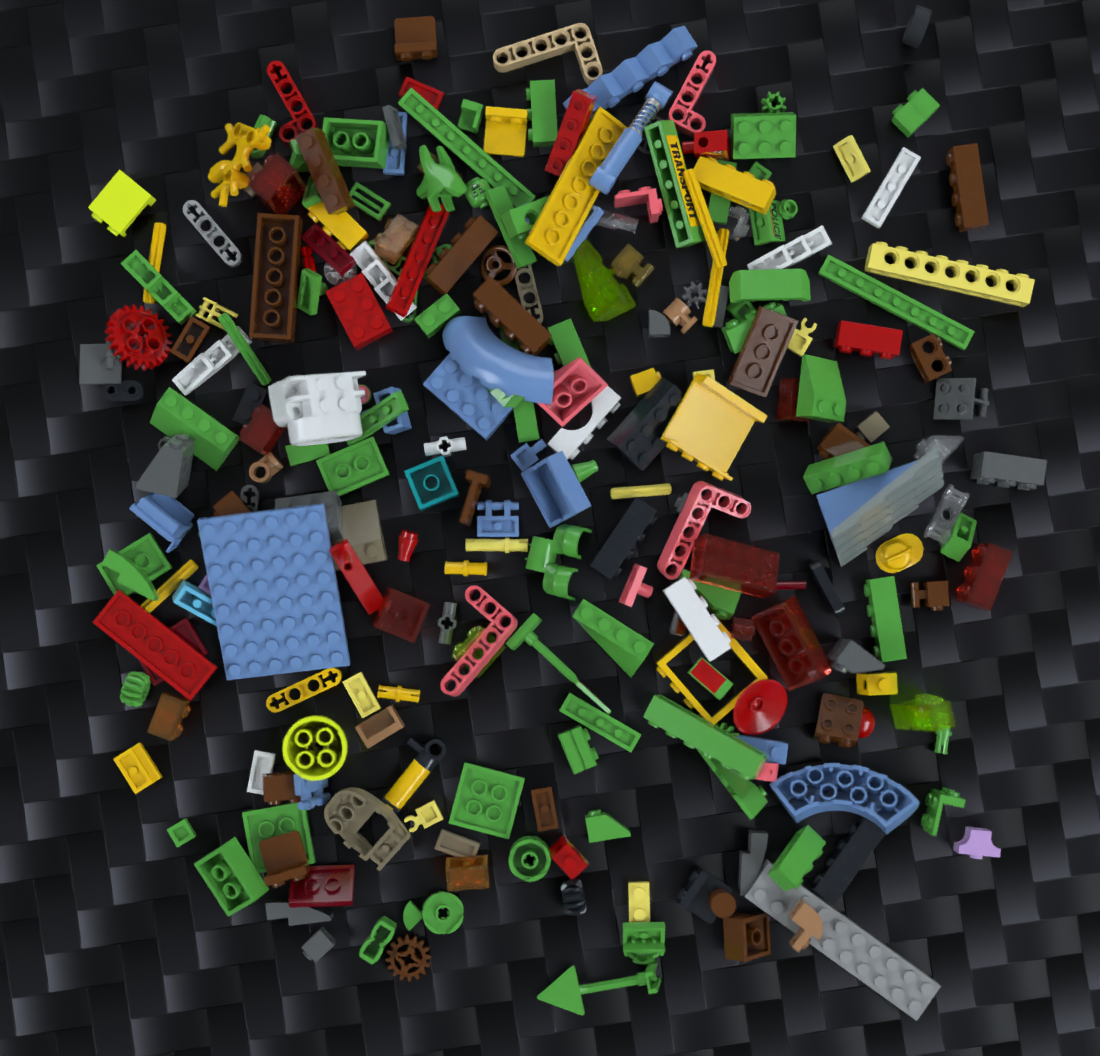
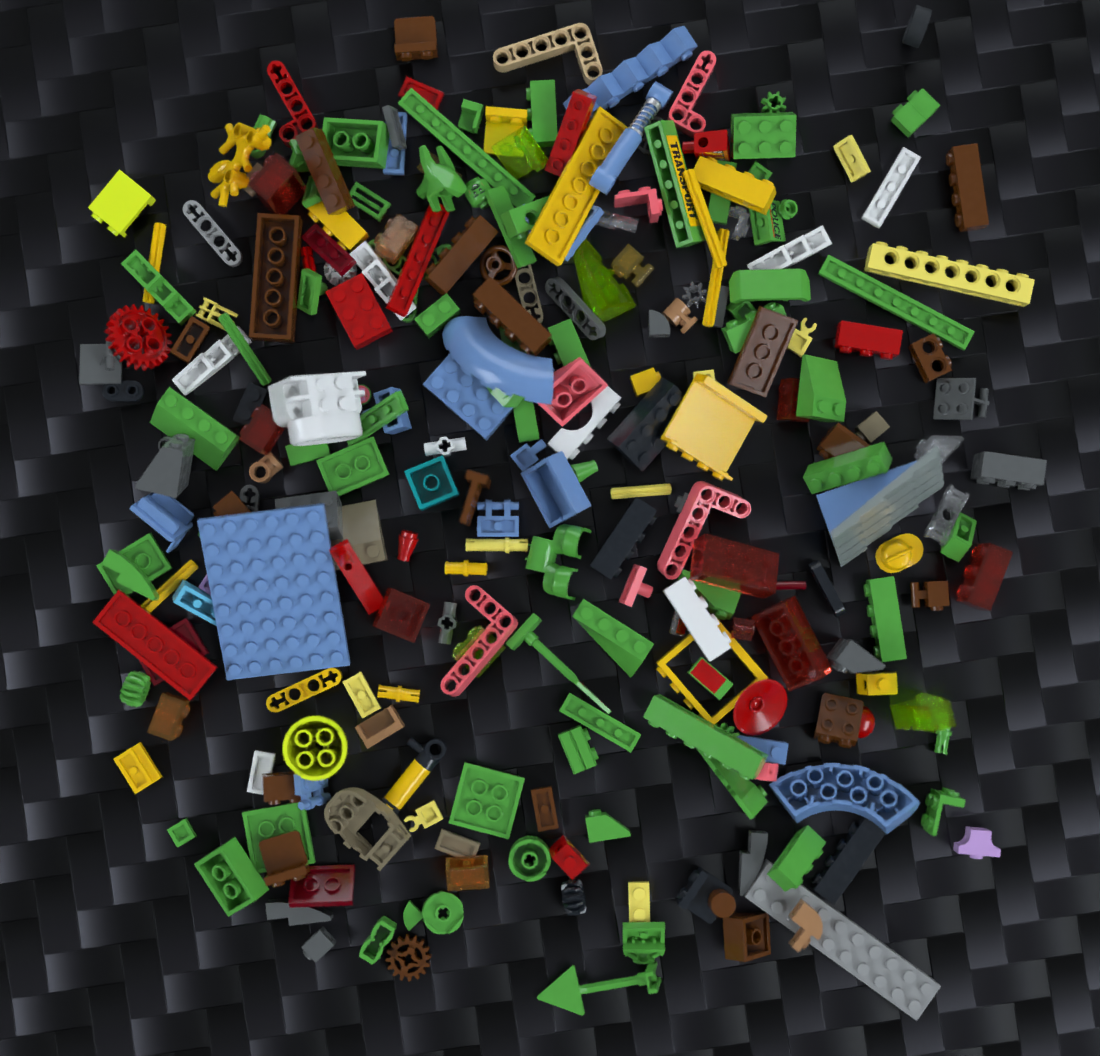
none -> clear neon green bracket [492,125,548,180]
none -> dark grey beam [545,277,606,340]

